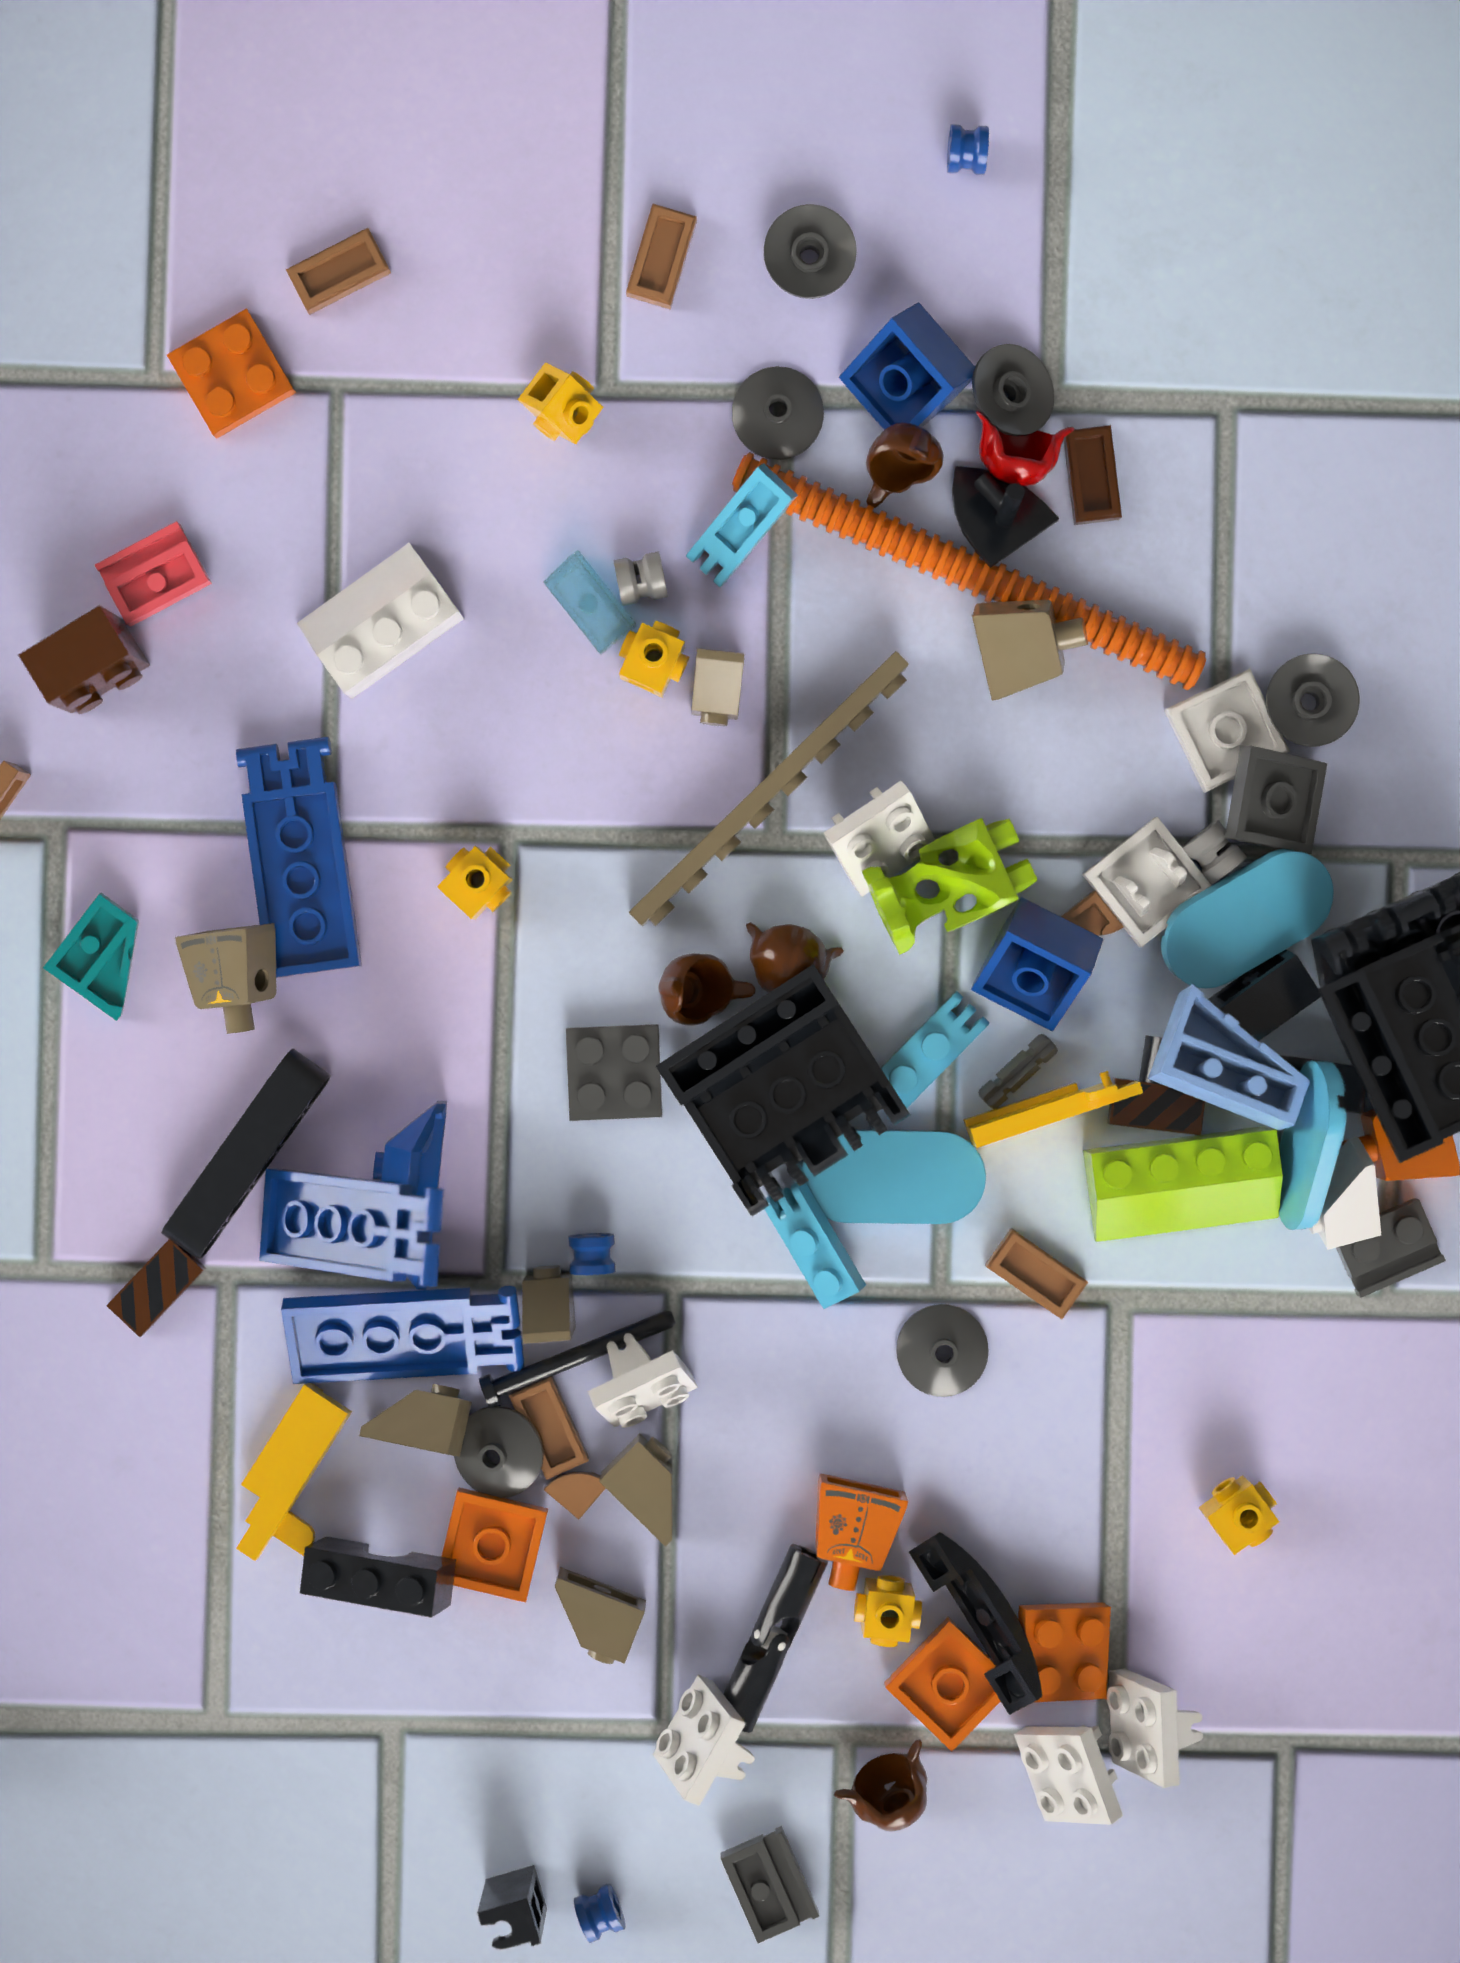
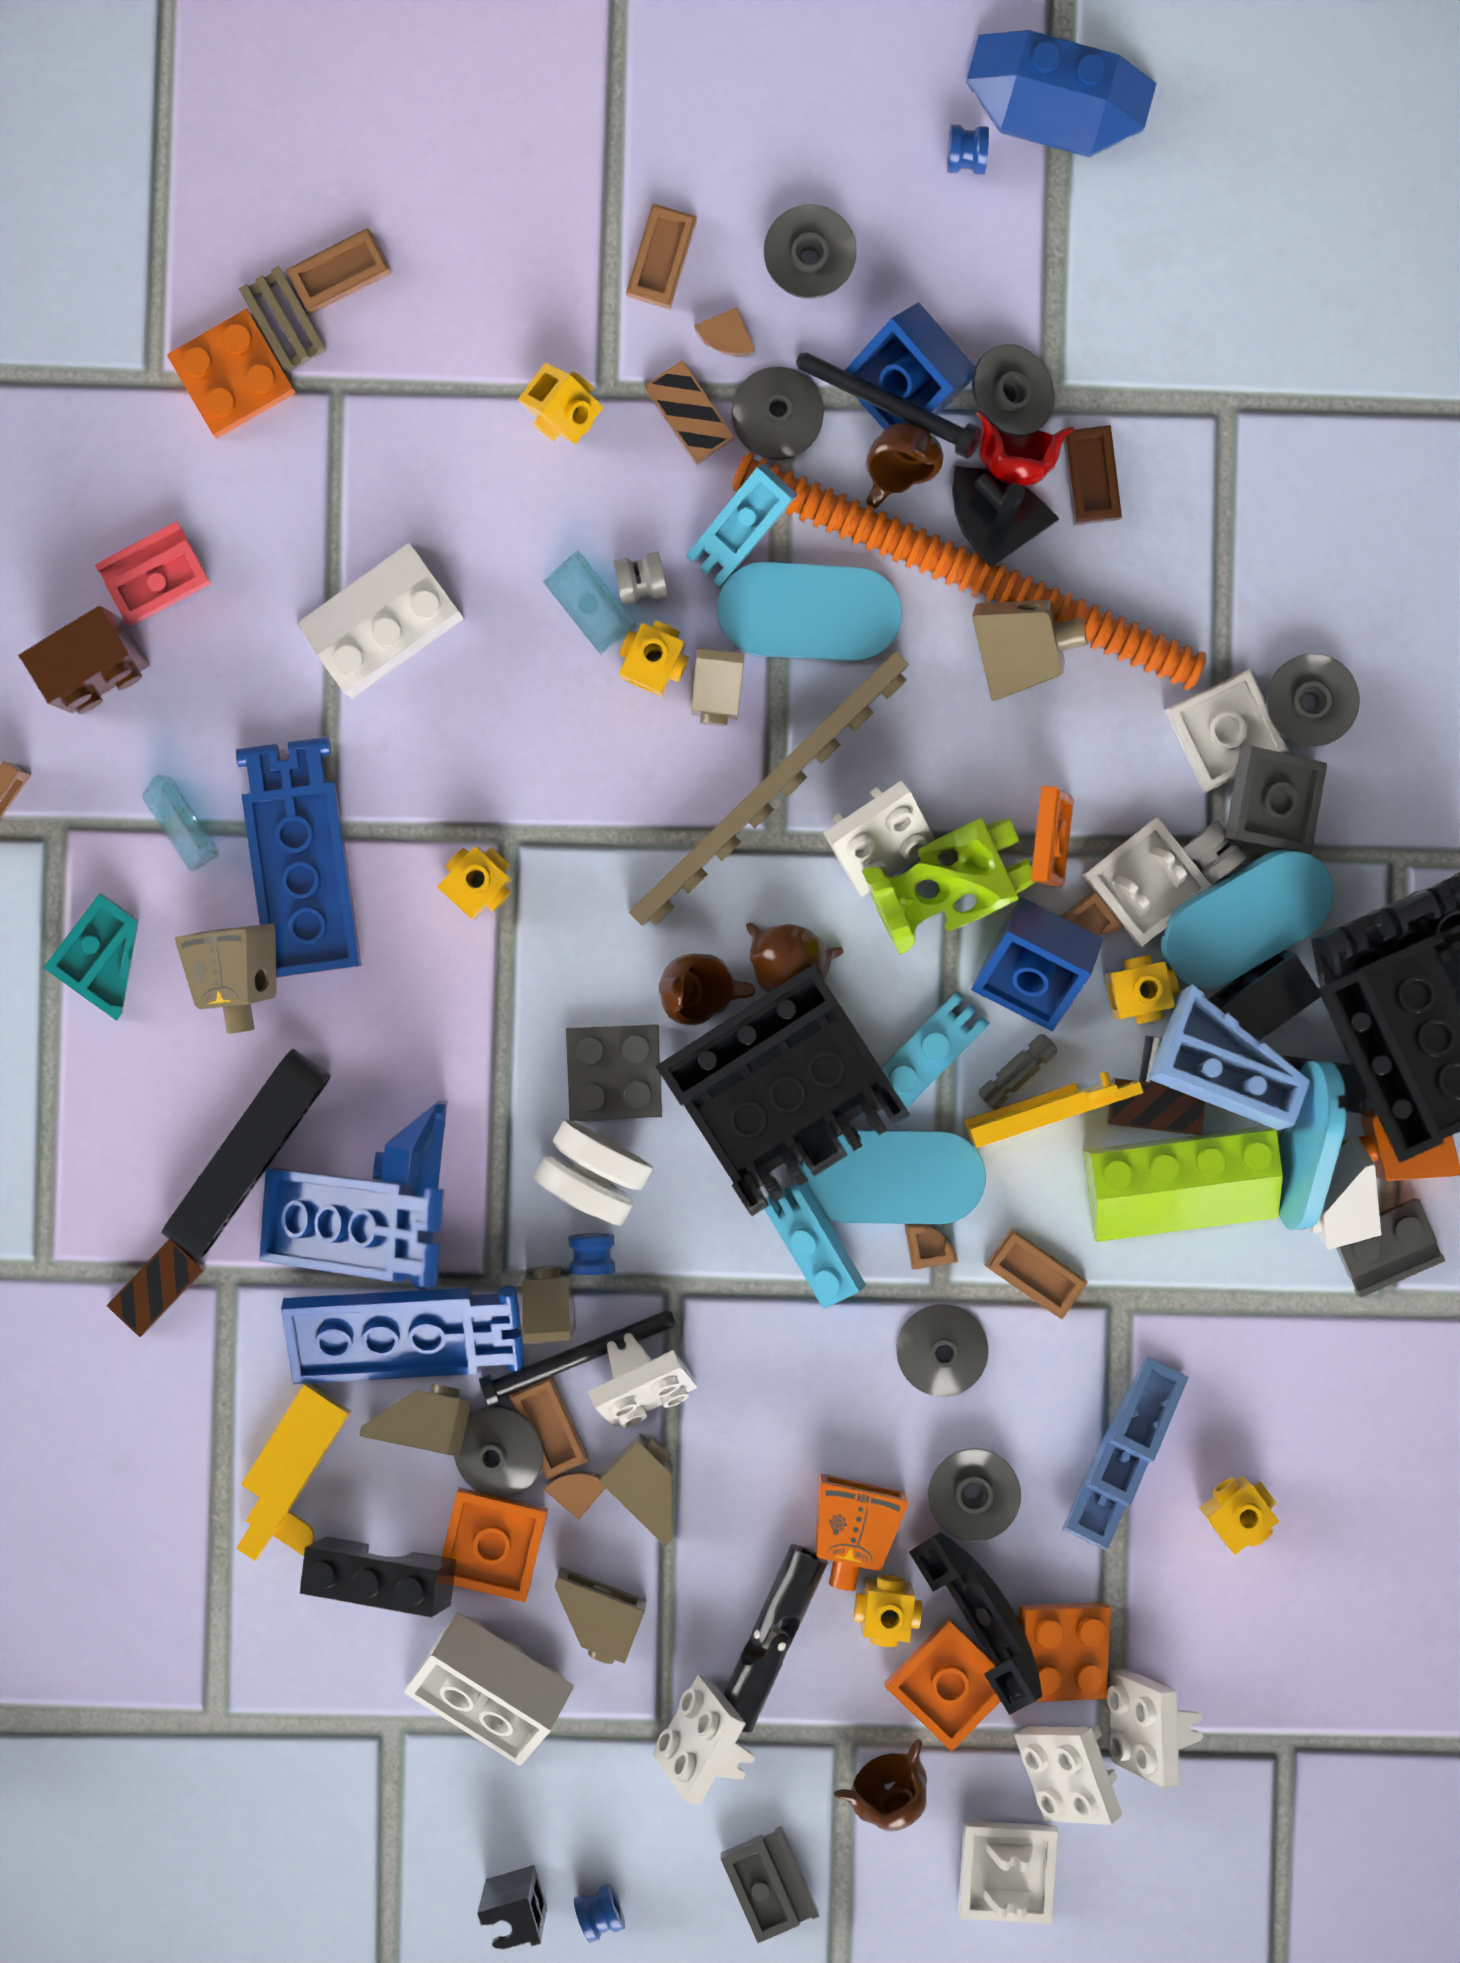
none -> clear light blue slope [142,774,219,871]
none -> dark tan tile [238,266,327,373]
none -> white slope [404,1612,574,1766]
none -> white wheel [533,1119,653,1226]
none -> medium nougat tile [644,360,734,466]
none -> medium nougat tile [694,307,755,357]
none -> medium azure tile [717,562,902,662]
none -> black bar [796,352,982,459]
none -> medium nougat tile [904,1224,958,1270]
none -> dark grey dish [928,1448,1021,1542]
none -> white plate [958,1820,1058,1924]
none -> blue wedge [966,30,1157,157]
none -> orange tile [1031,786,1074,888]
none -> medium blue slope [1062,1356,1189,1550]
none -> yellow brick [1103,955,1179,1024]

